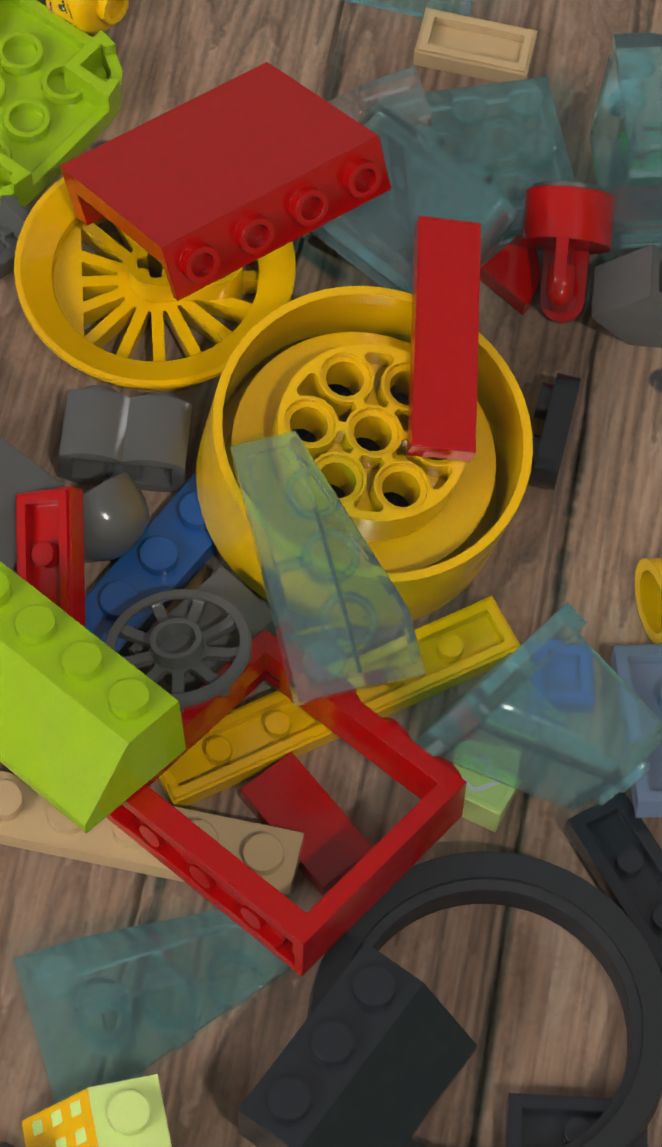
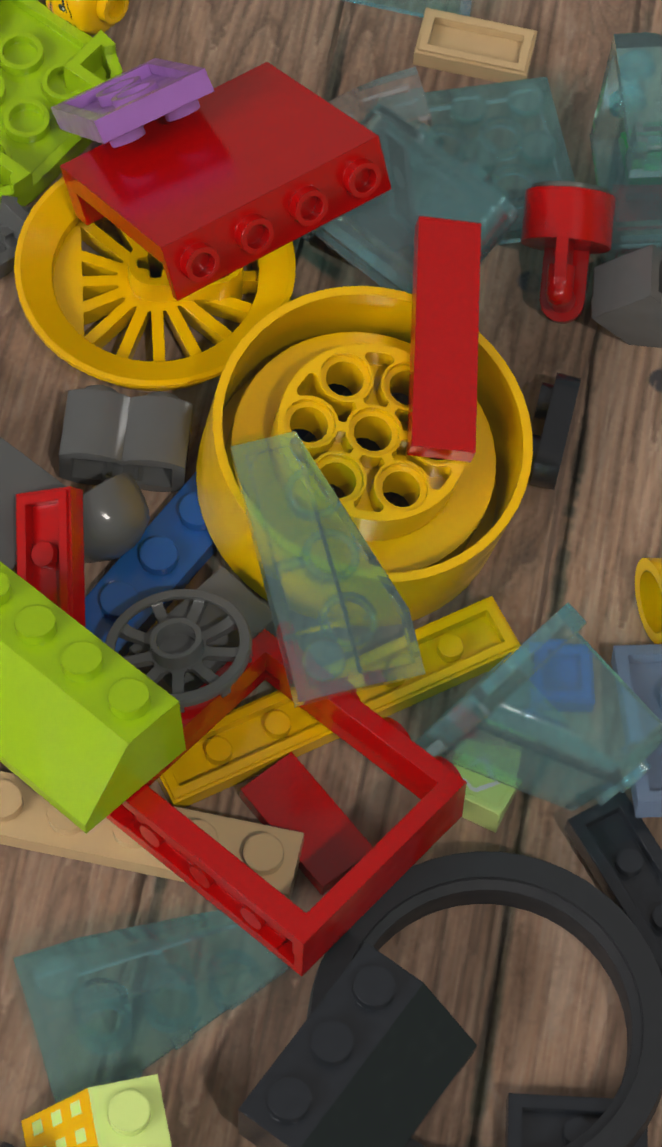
red tile [480,233,541,315] -> none
none -> medium lavender plate [51,58,214,148]

